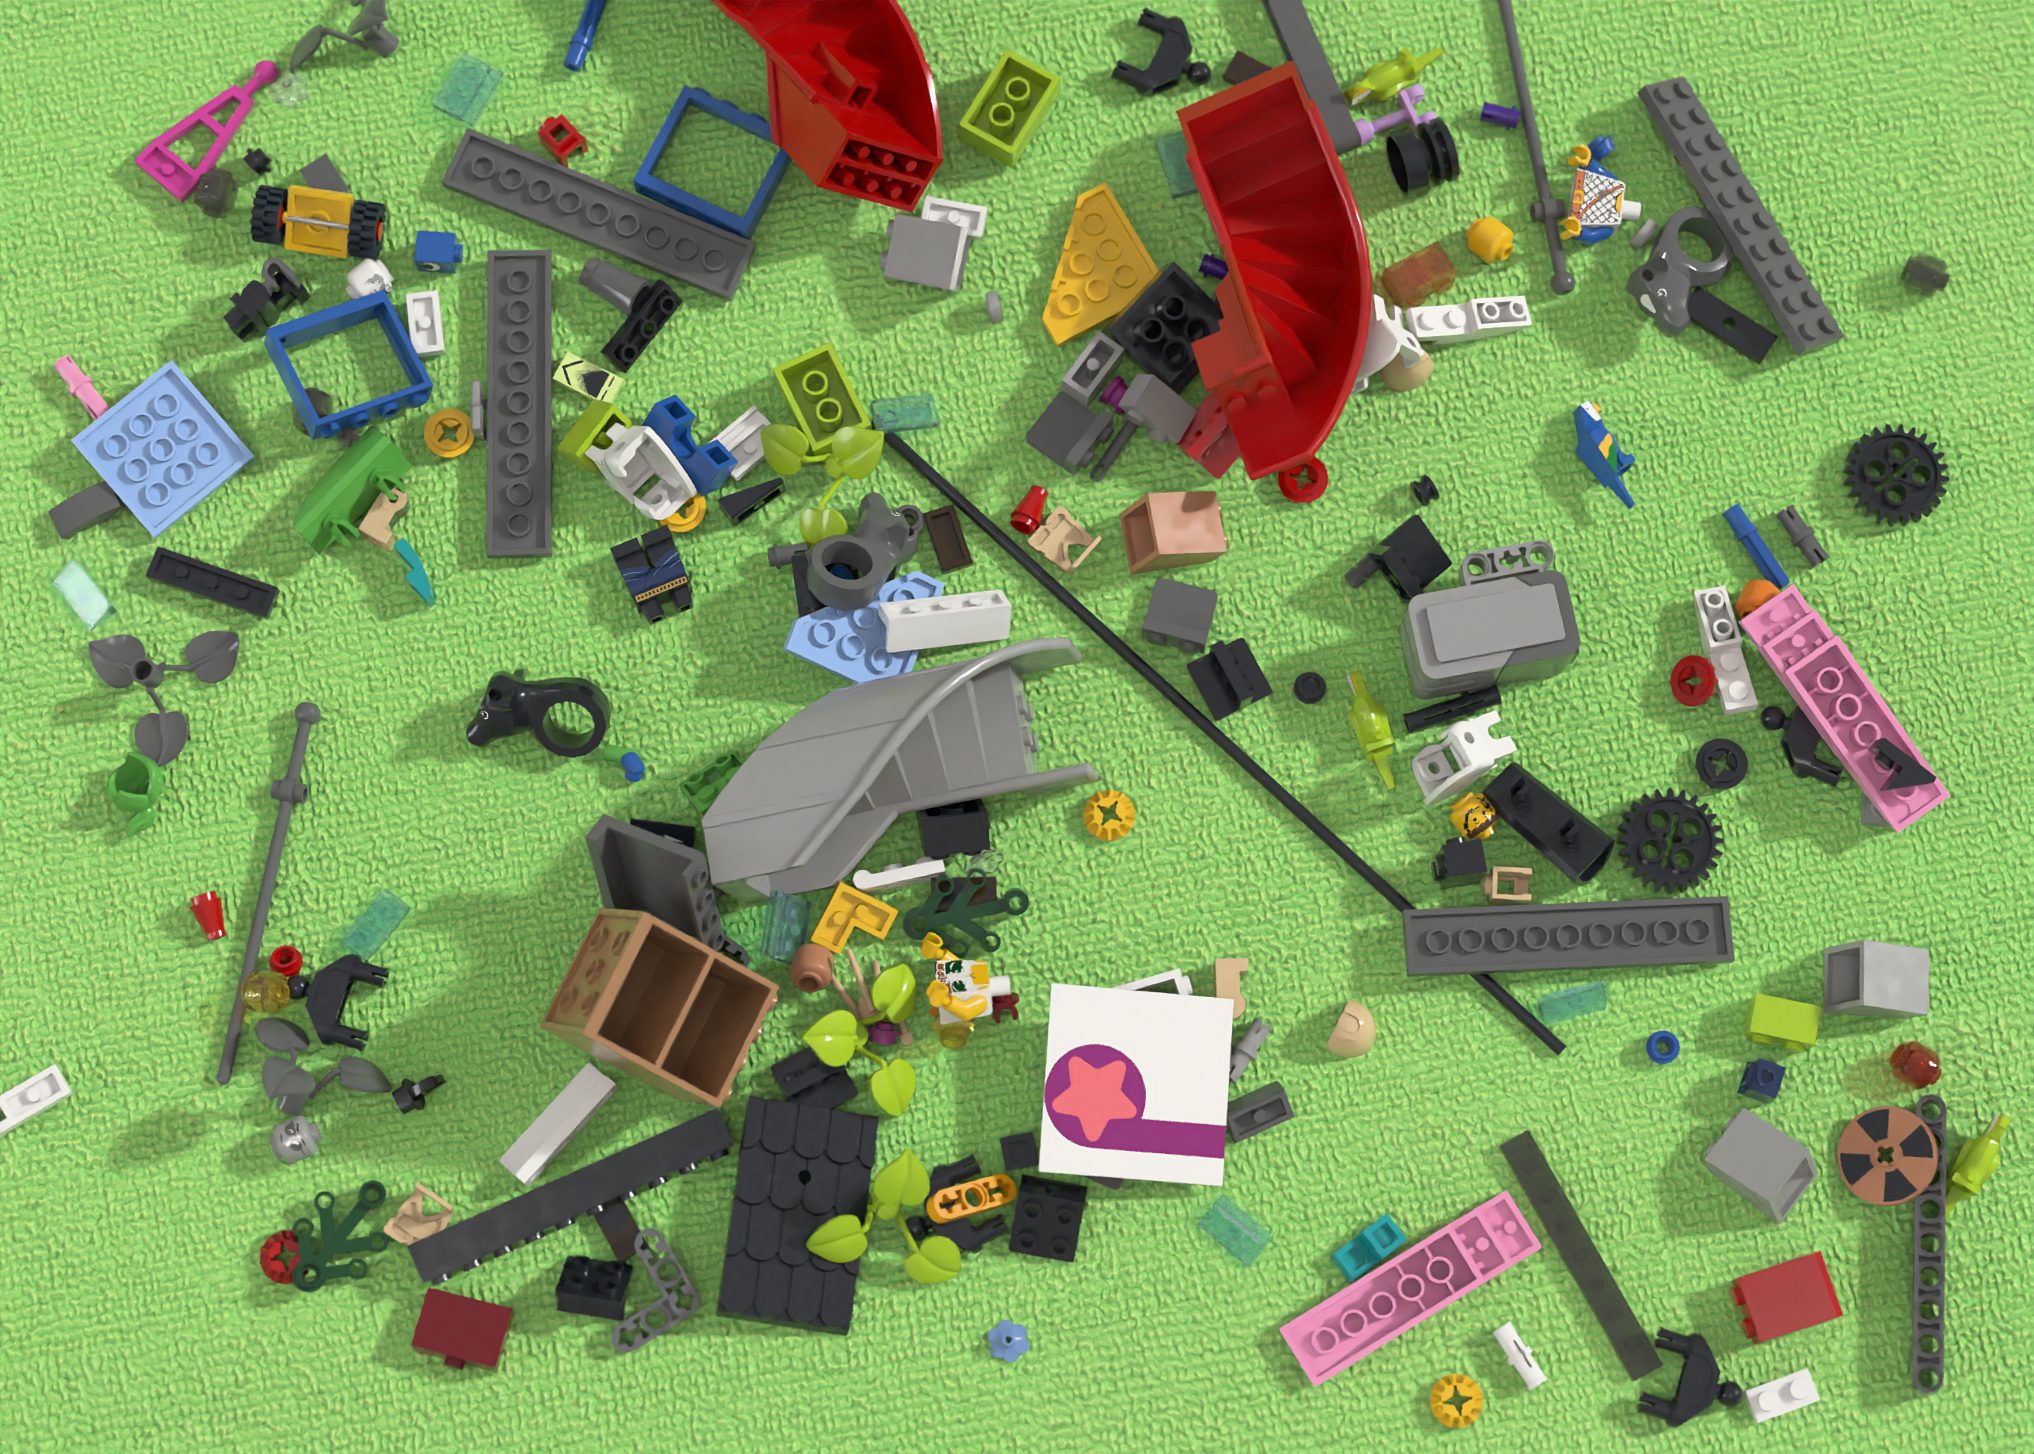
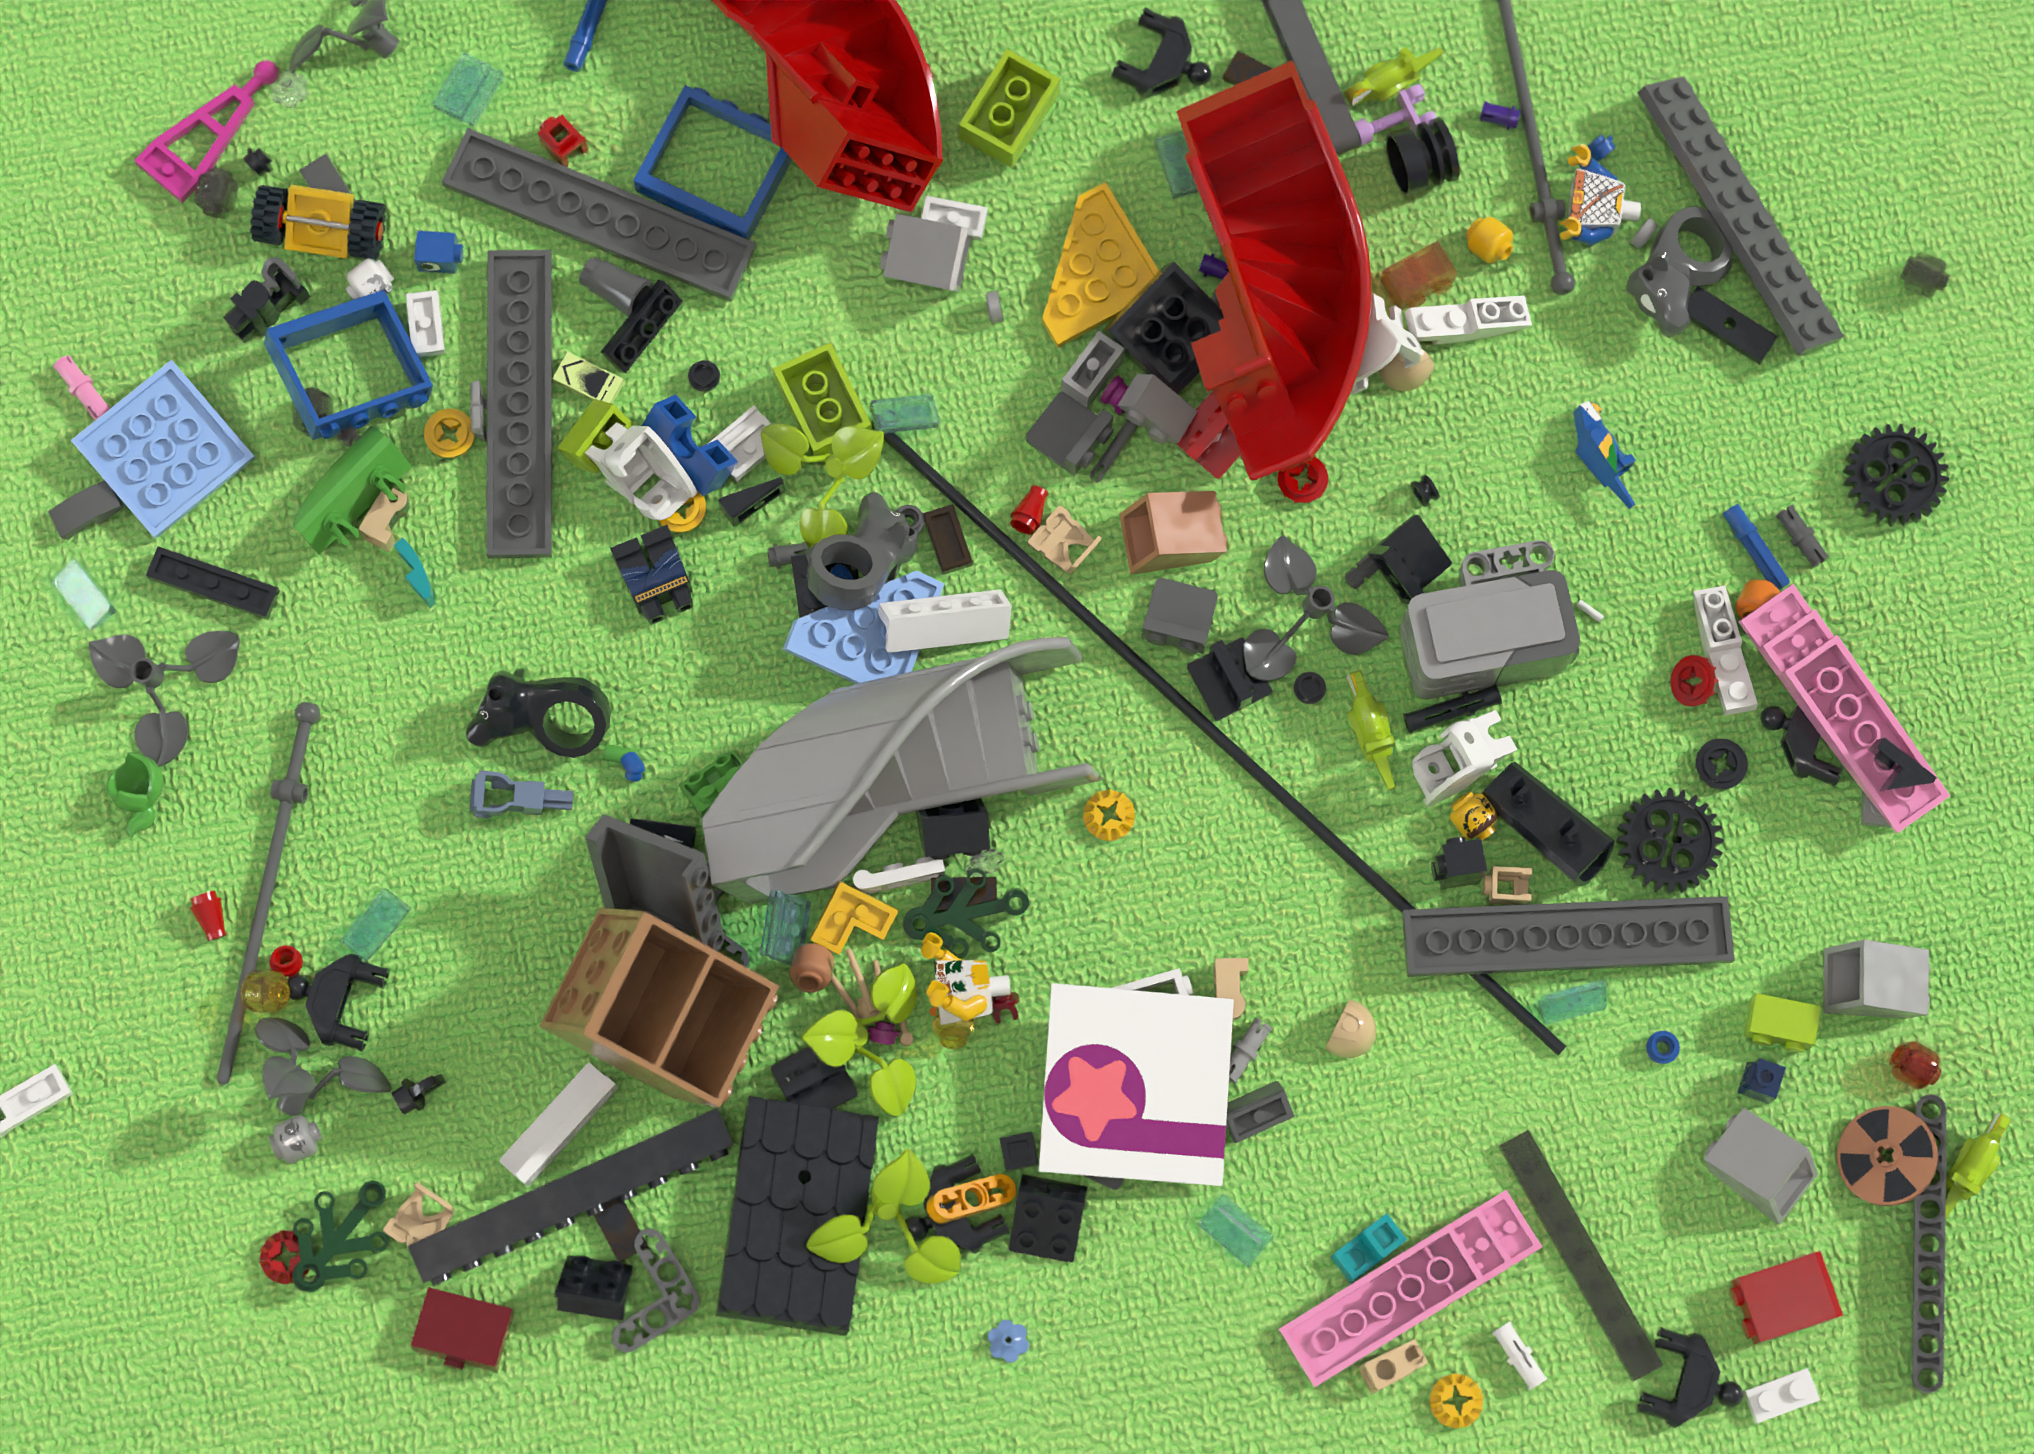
none -> sand blue piece [469,771,573,819]
none -> black plate [688,360,720,392]
none -> dark grey plant [1243,535,1389,681]
none -> tan leg [1358,1339,1428,1394]
none -> white piece [1576,600,1604,623]

